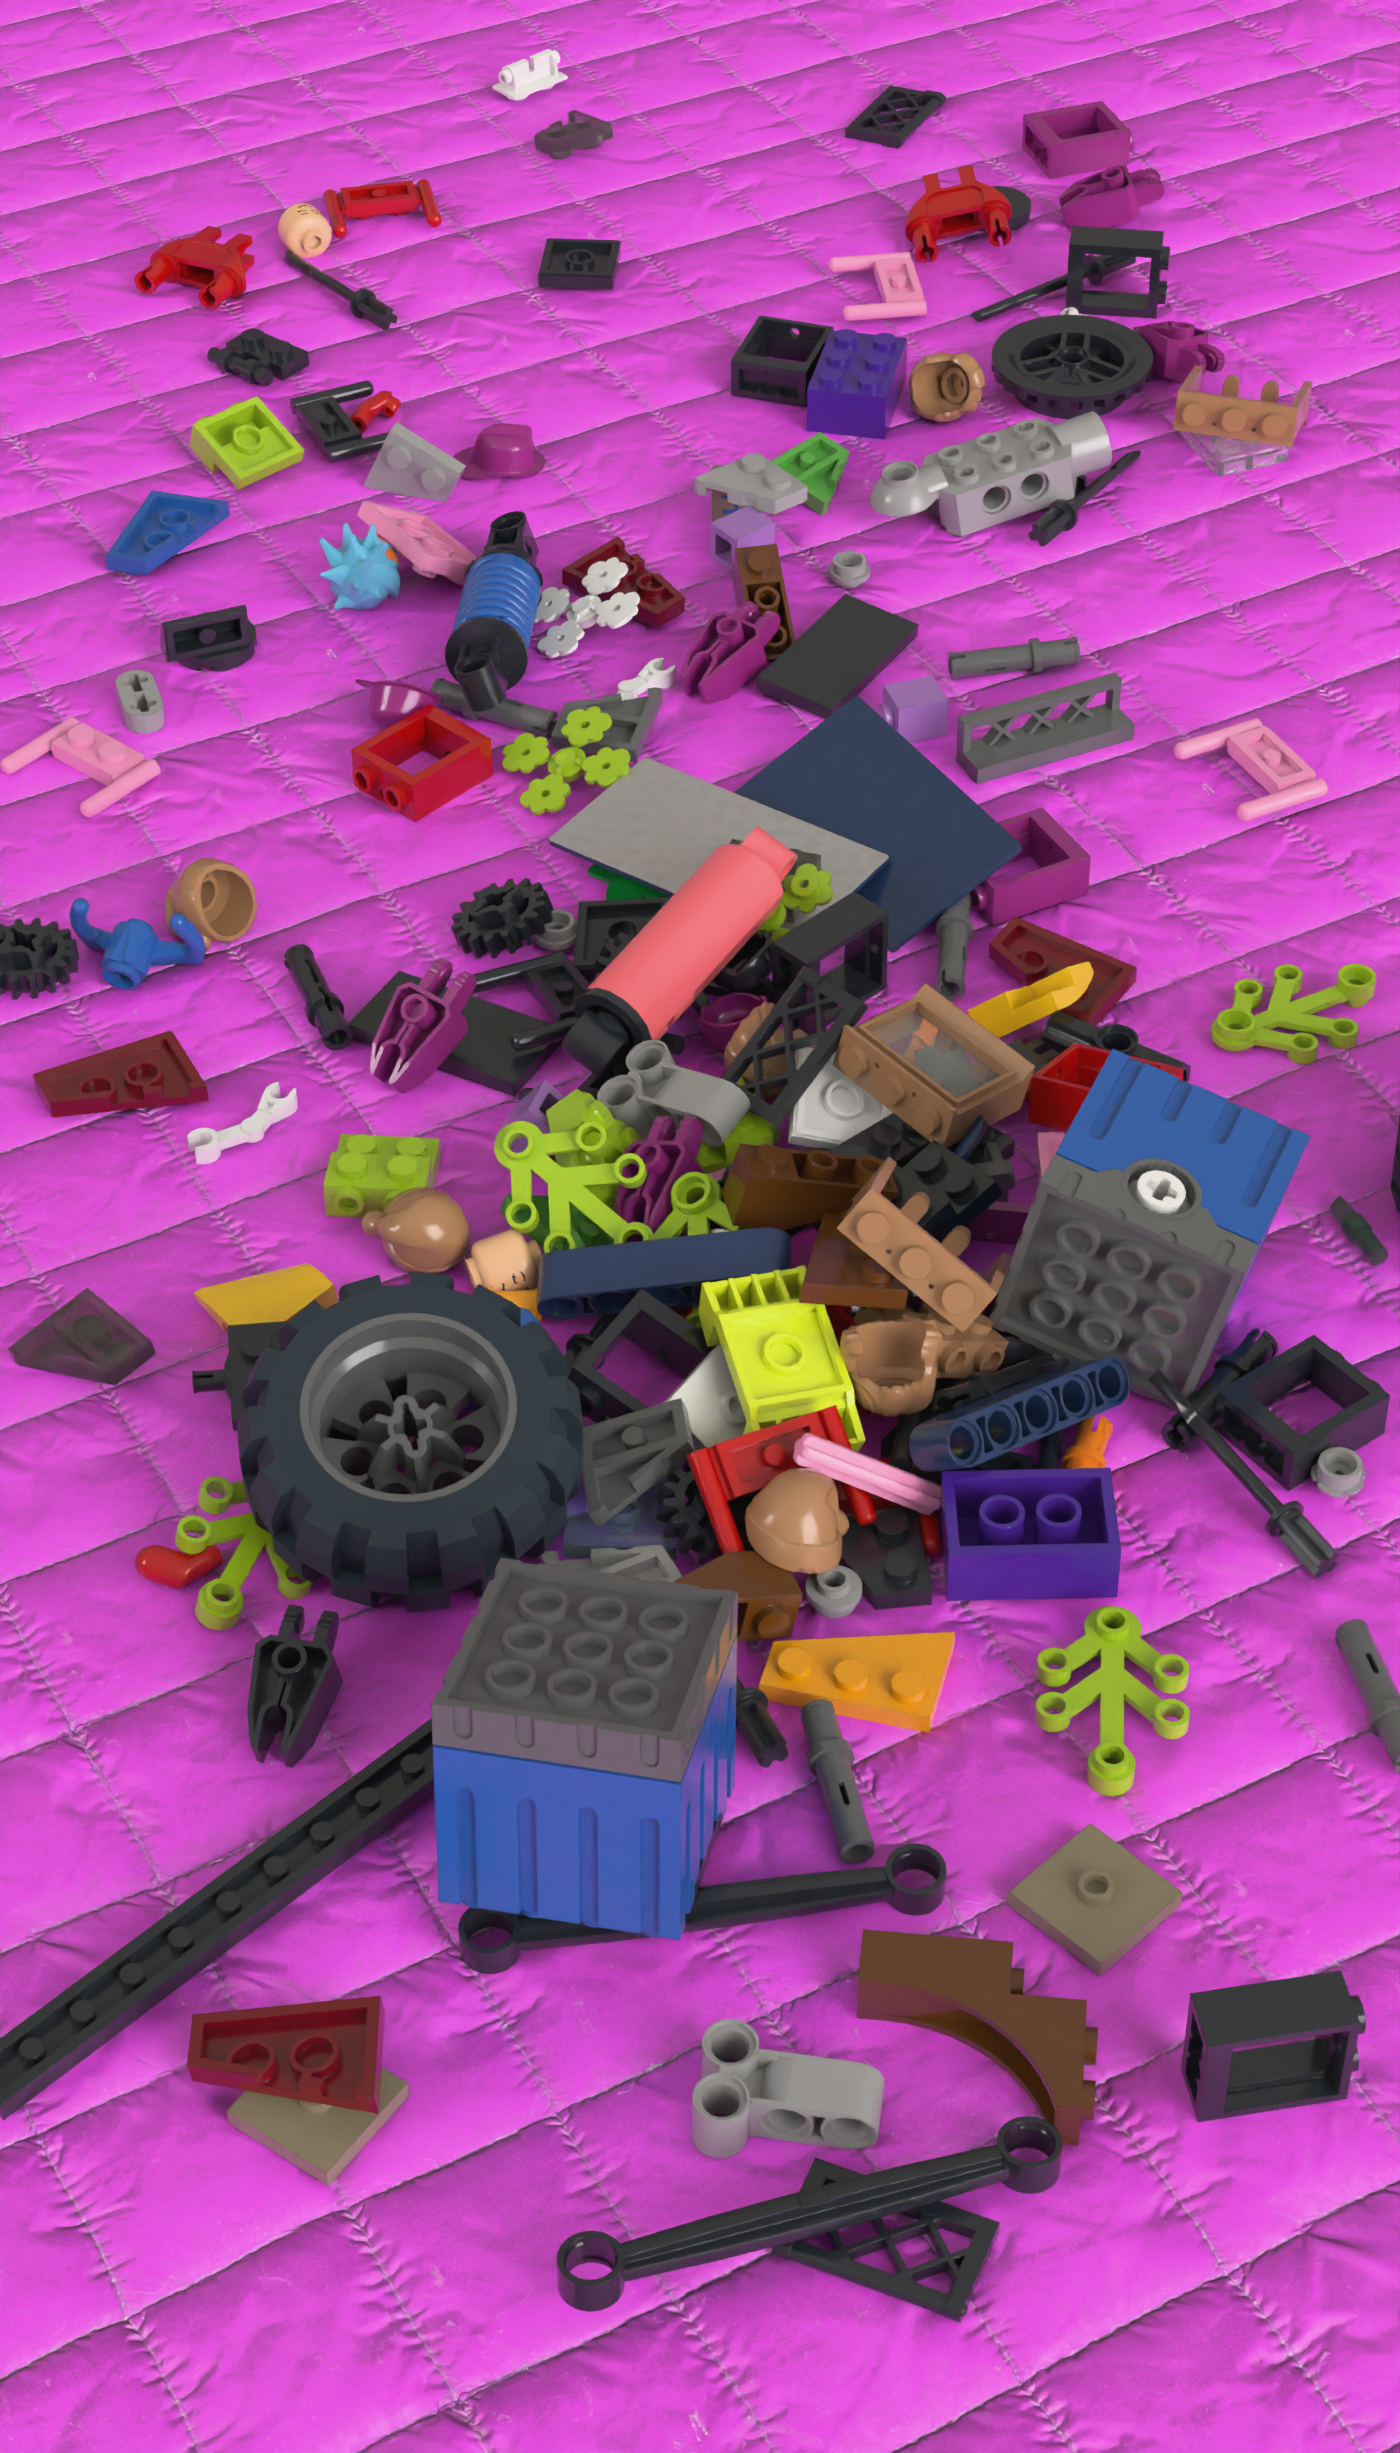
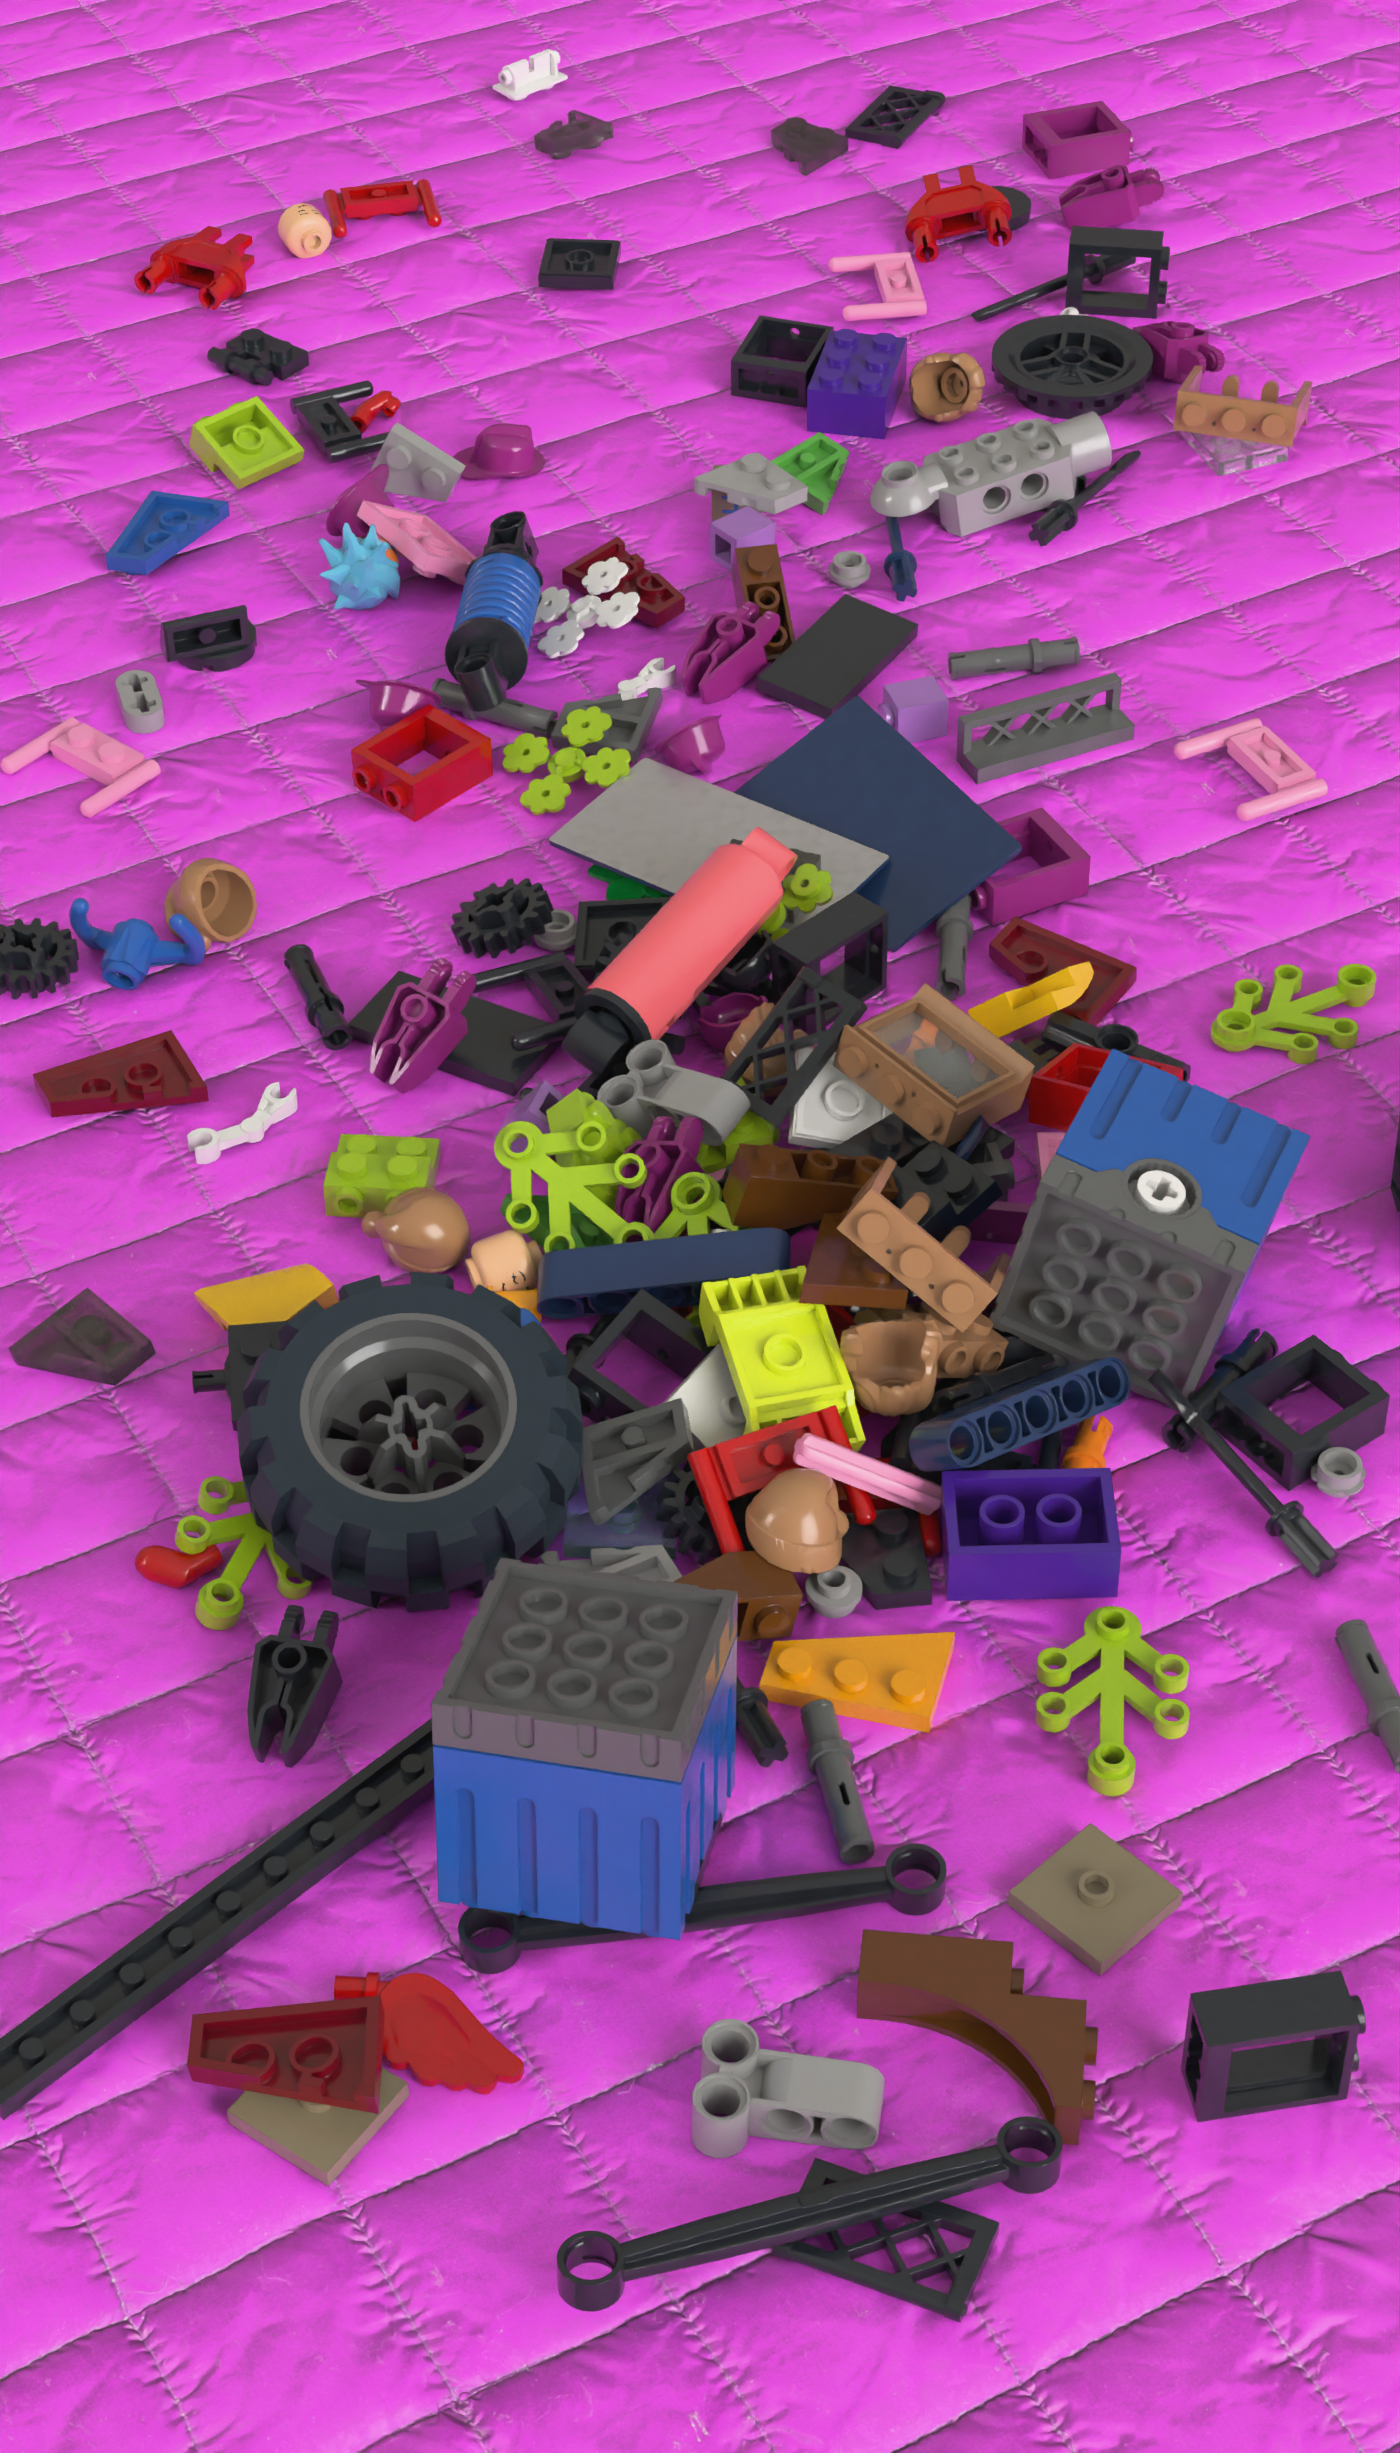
black piece [284,250,397,330] -> none
piece [1330,1195,1388,1265] -> none
none -> magenta piece [326,464,395,539]
none -> red animal [334,1972,525,2095]
none -> magenta piece [654,714,725,775]
none -> clear smoke wing [771,117,848,176]
none -> dark blue piece [884,516,917,602]

